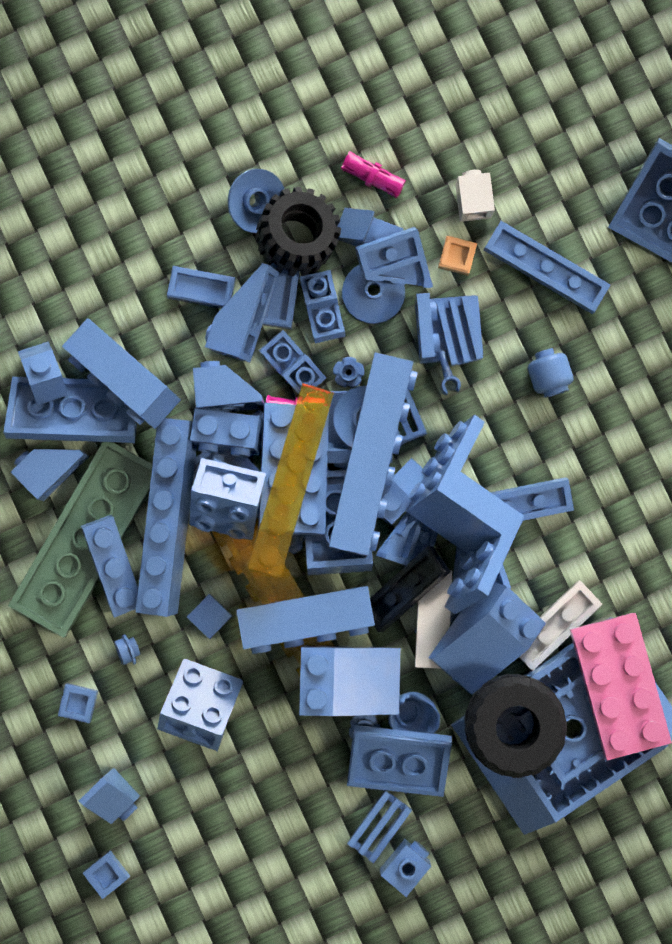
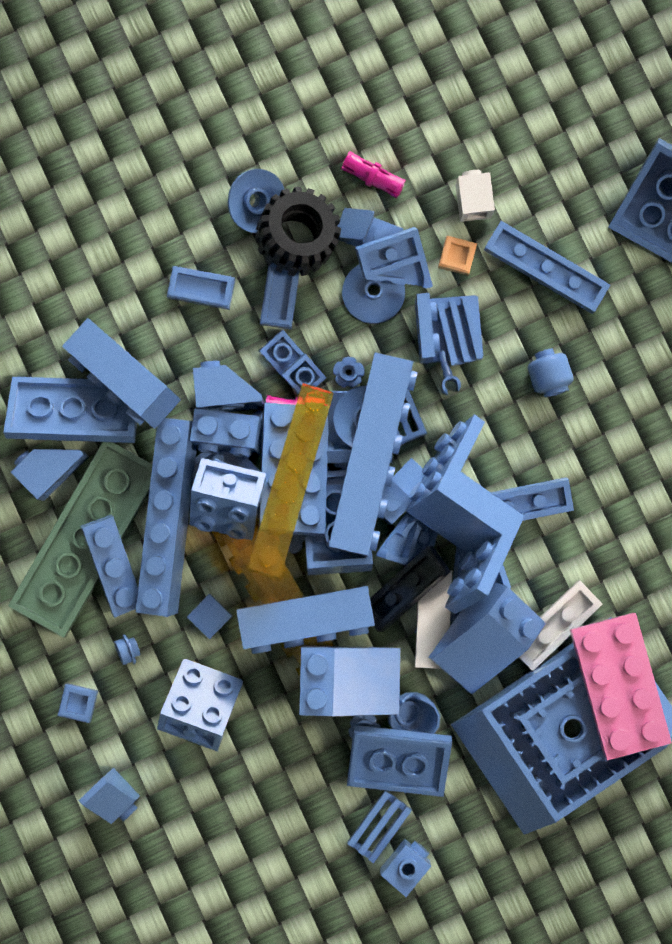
medium blue slope [18,342,68,406] -> none
medium blue plate [83,850,130,899] -> none
medium blue slope [205,263,279,363] -> none
medium blue slope [299,270,345,343] -> none
black tyre [464,674,567,778] -> none

